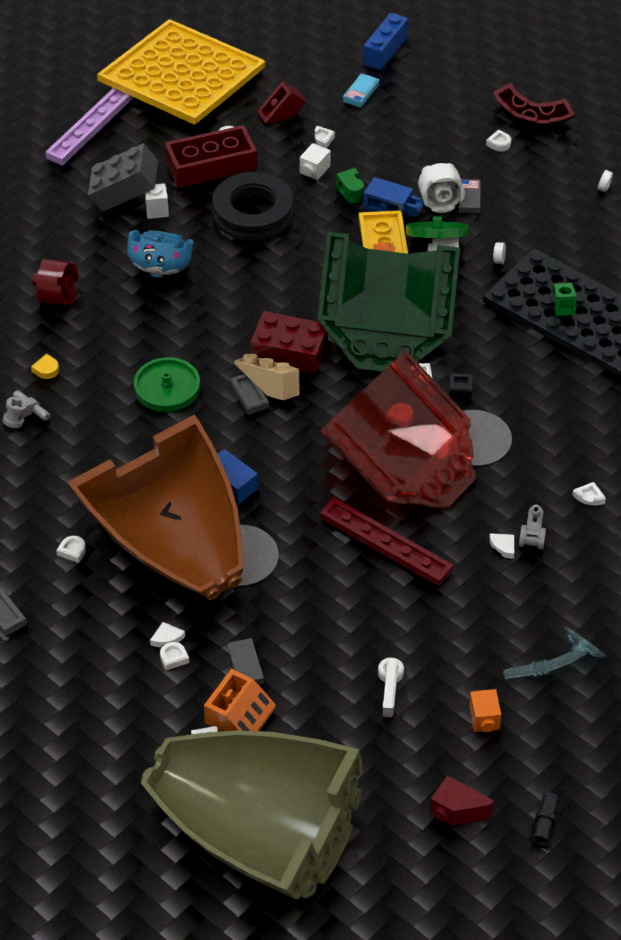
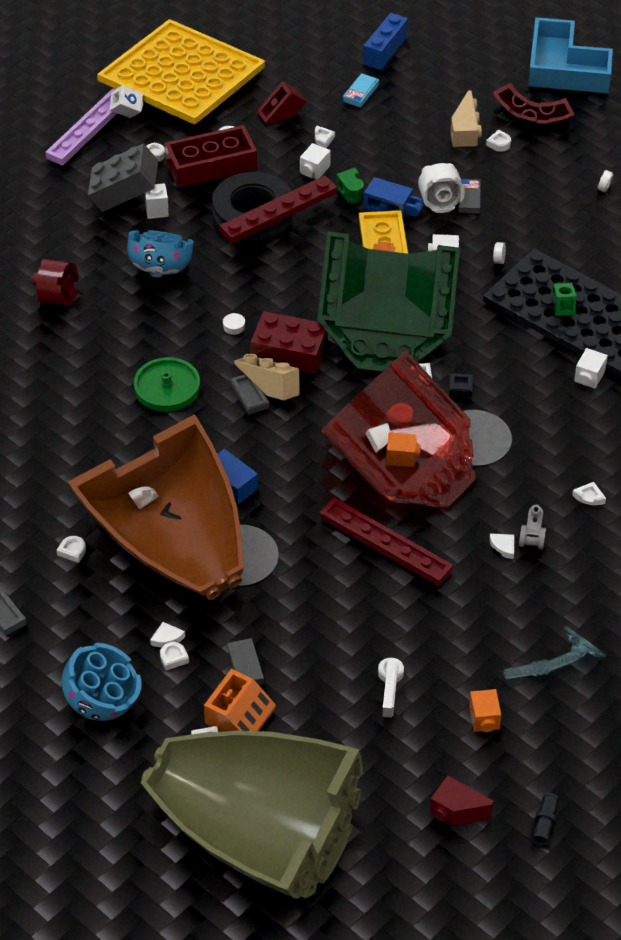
light grey piece [3,390,50,428] -> none
yellow tile [31,354,59,379] -> none
green piece [406,216,469,238] -> none
none -> dark azure cylinder [61,643,142,721]
none -> white brick [110,85,143,118]
none -> white tile [129,487,159,509]
none -> white tile [147,143,165,162]
none -> dark red plate [219,176,337,244]
none -> white tile [223,313,245,335]
none -> white tile [365,423,390,453]
none -> orange brick [386,432,421,467]
none -> tan slope [451,90,482,147]
none -> dark azure piece [528,17,613,93]
none -> white brick [574,348,608,388]

